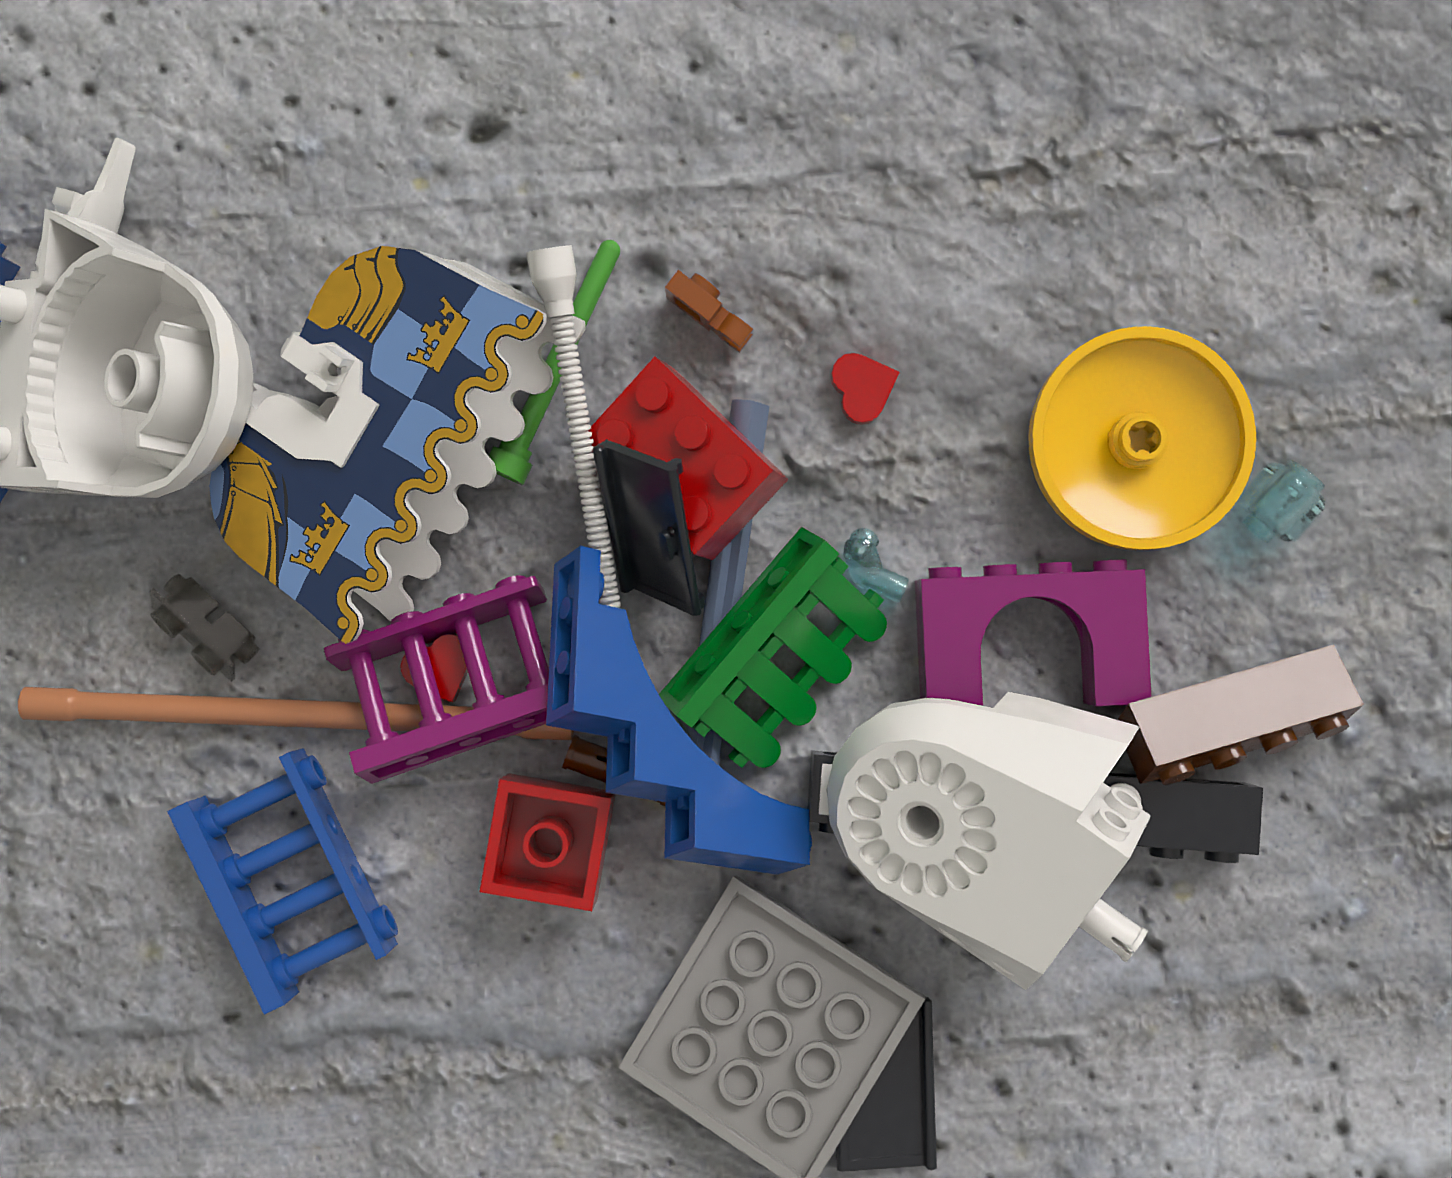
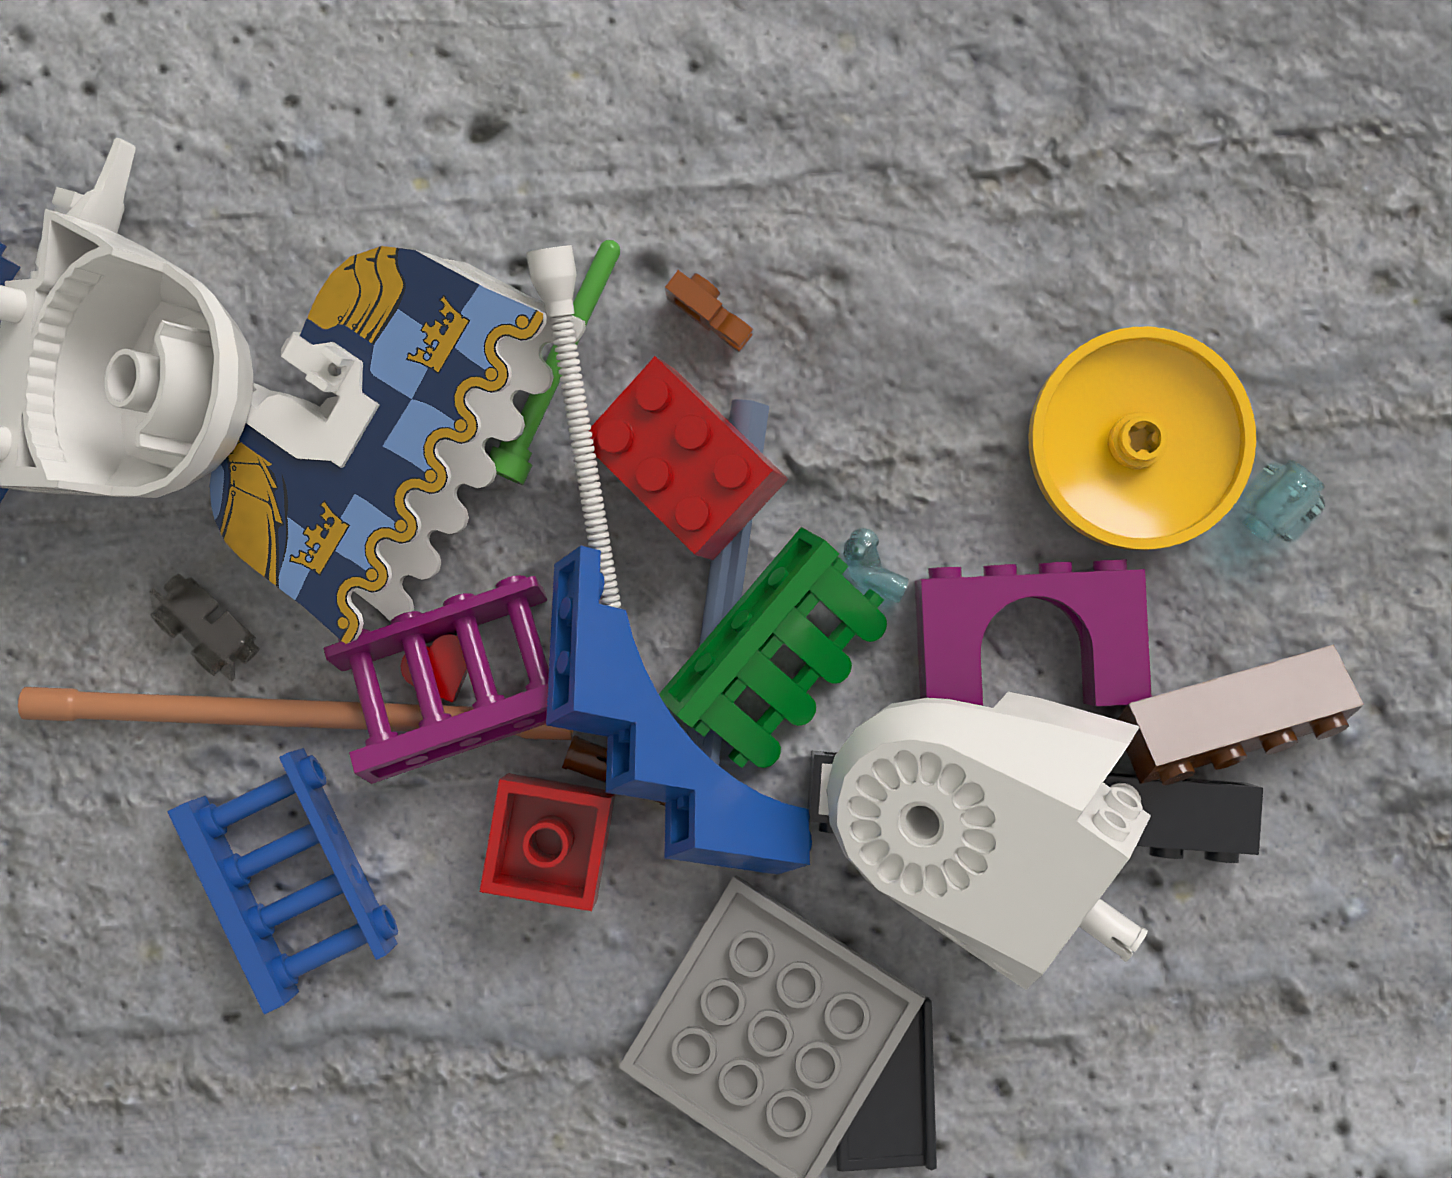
black door [592,439,705,616] -> none
red tile [831,353,900,425] -> none

